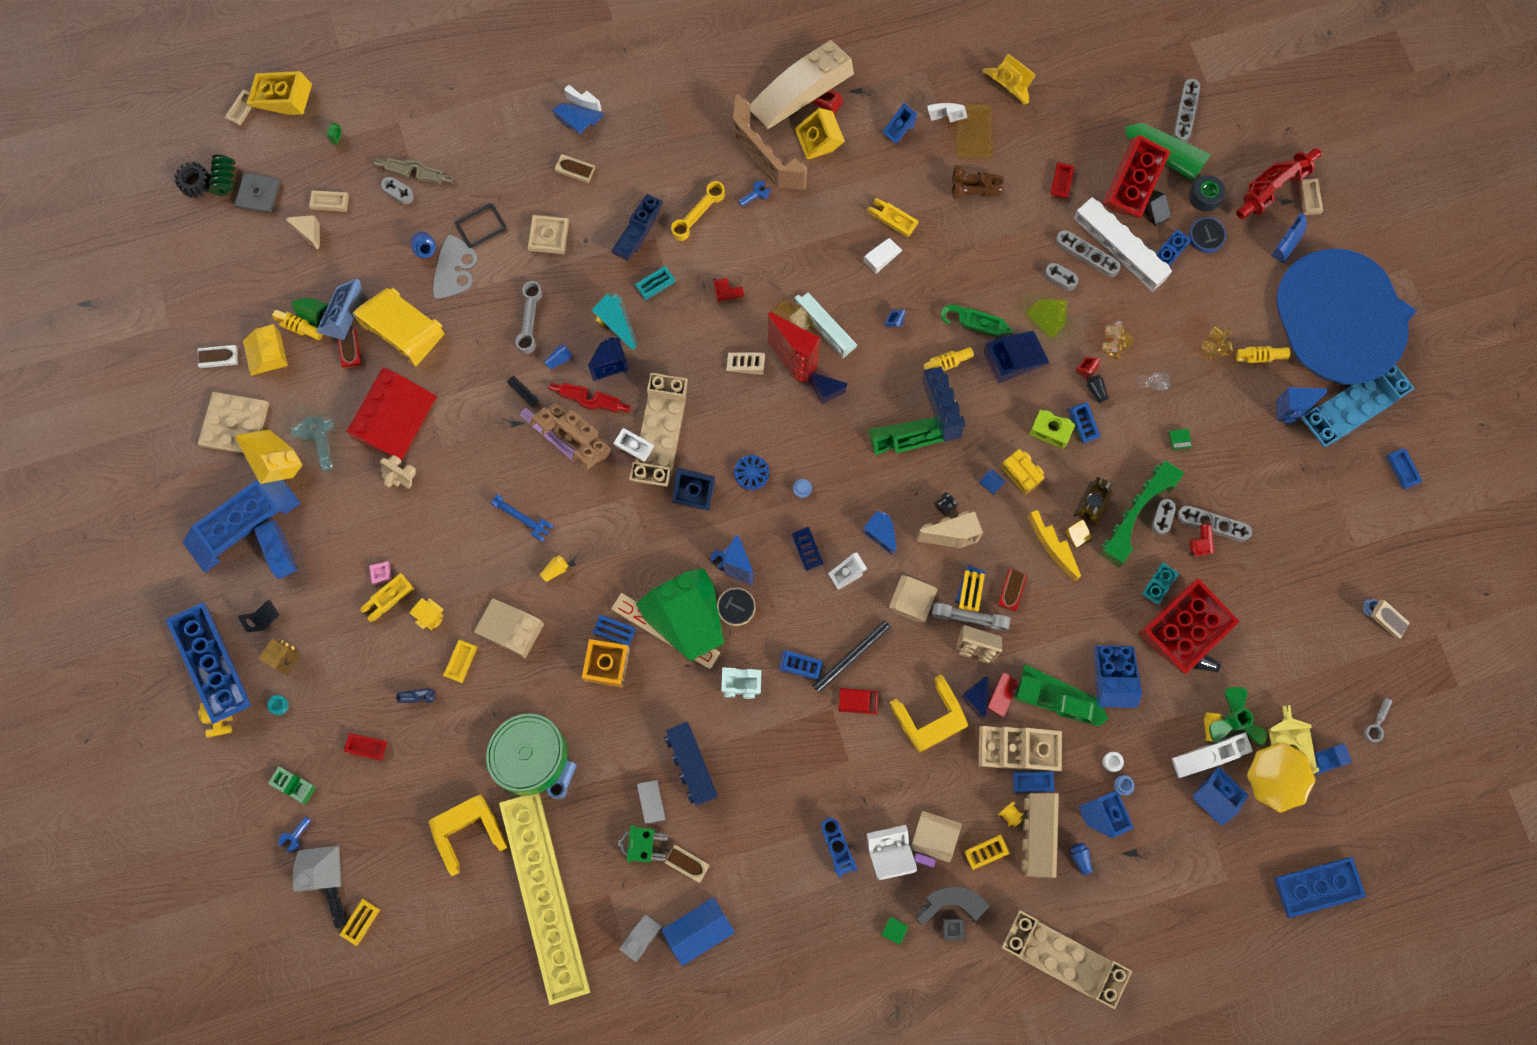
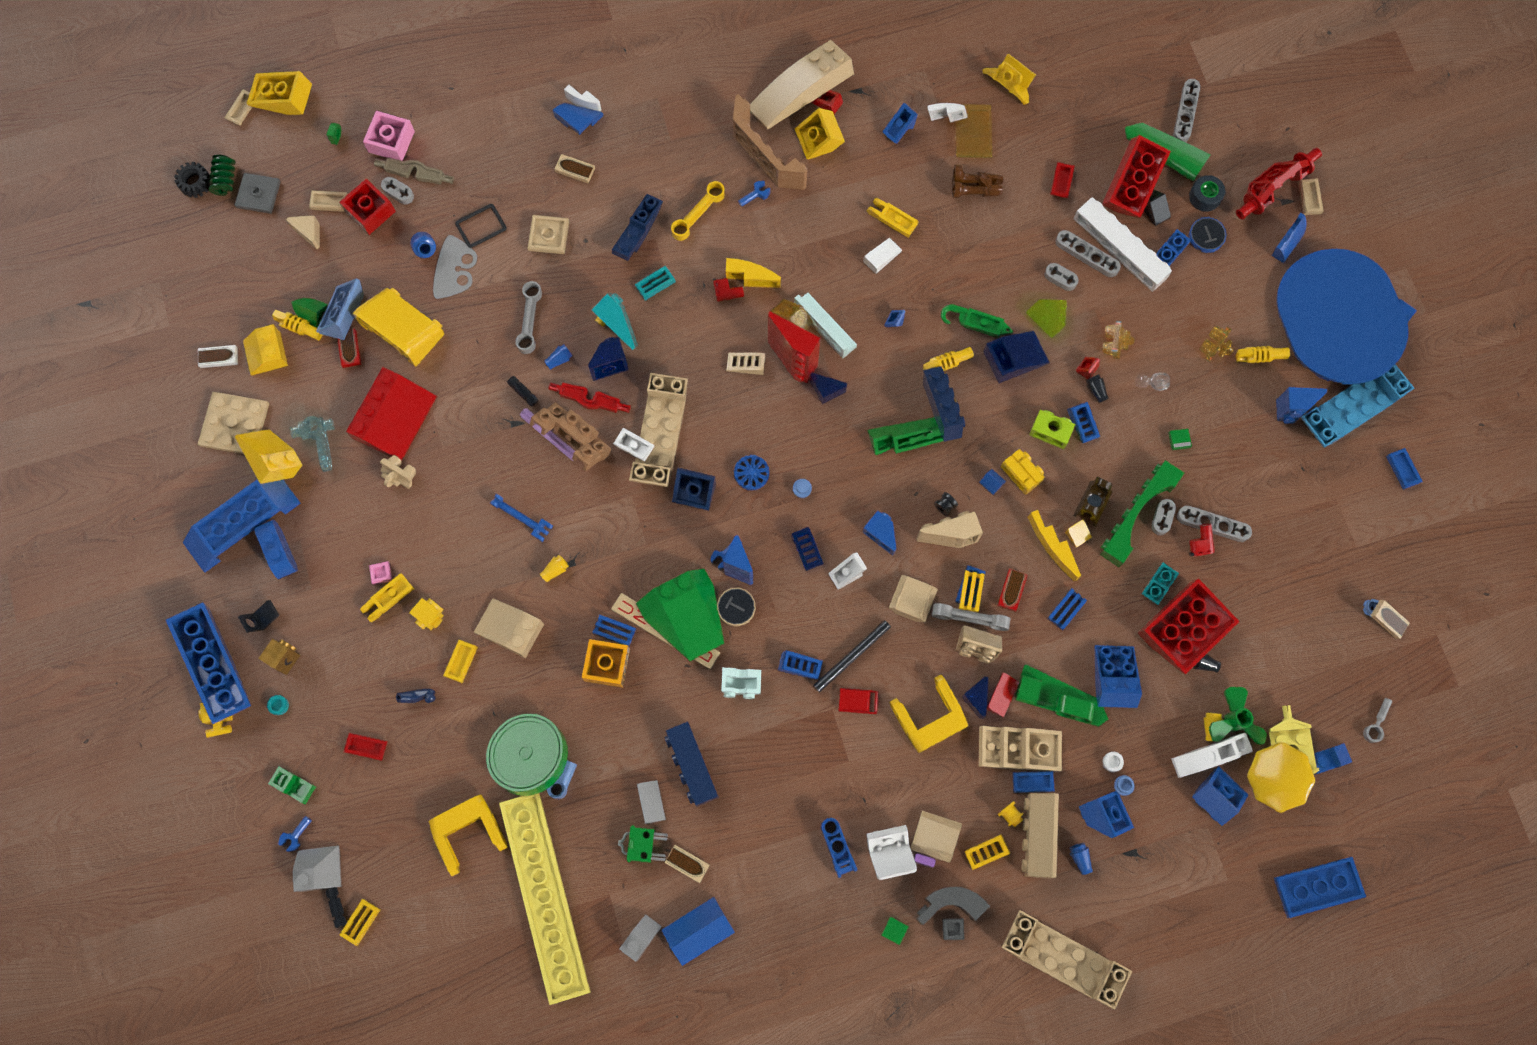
none -> red brick [339,179,396,235]
none -> bright pink brick [363,111,415,161]
none -> yellow slope [726,258,781,288]
none -> blue tile [1047,588,1087,631]

